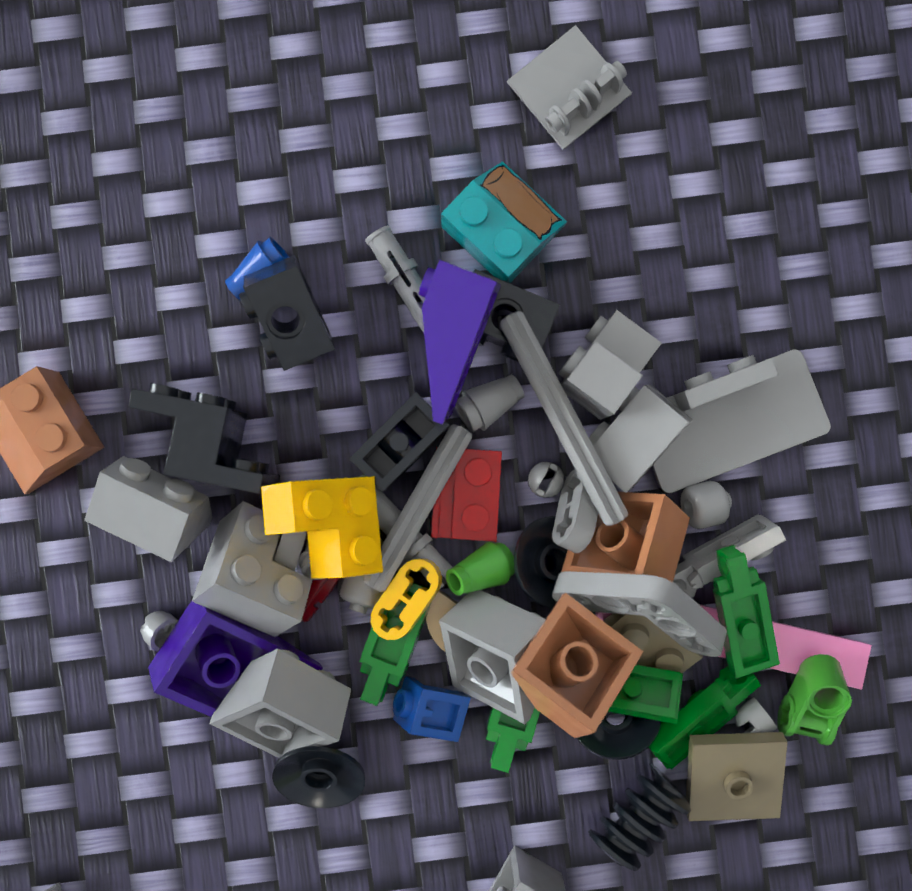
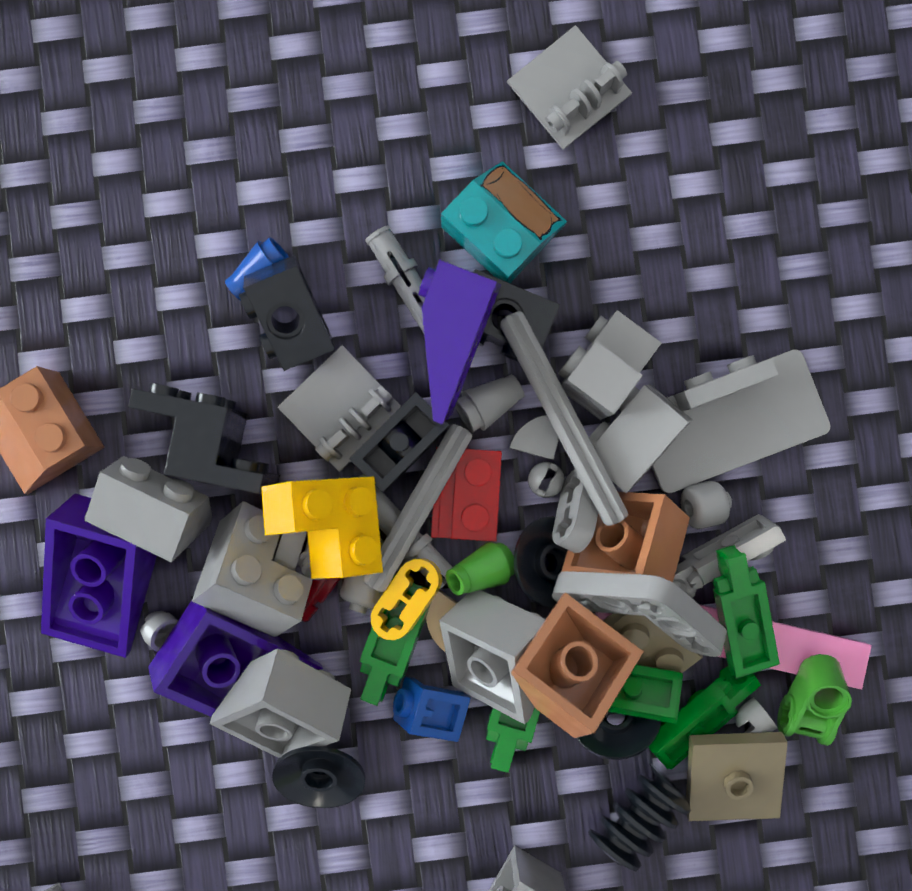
none -> dark purple slope [41,493,157,658]
none -> light grey hinge [278,345,401,472]
none -> light grey tile [509,415,559,460]

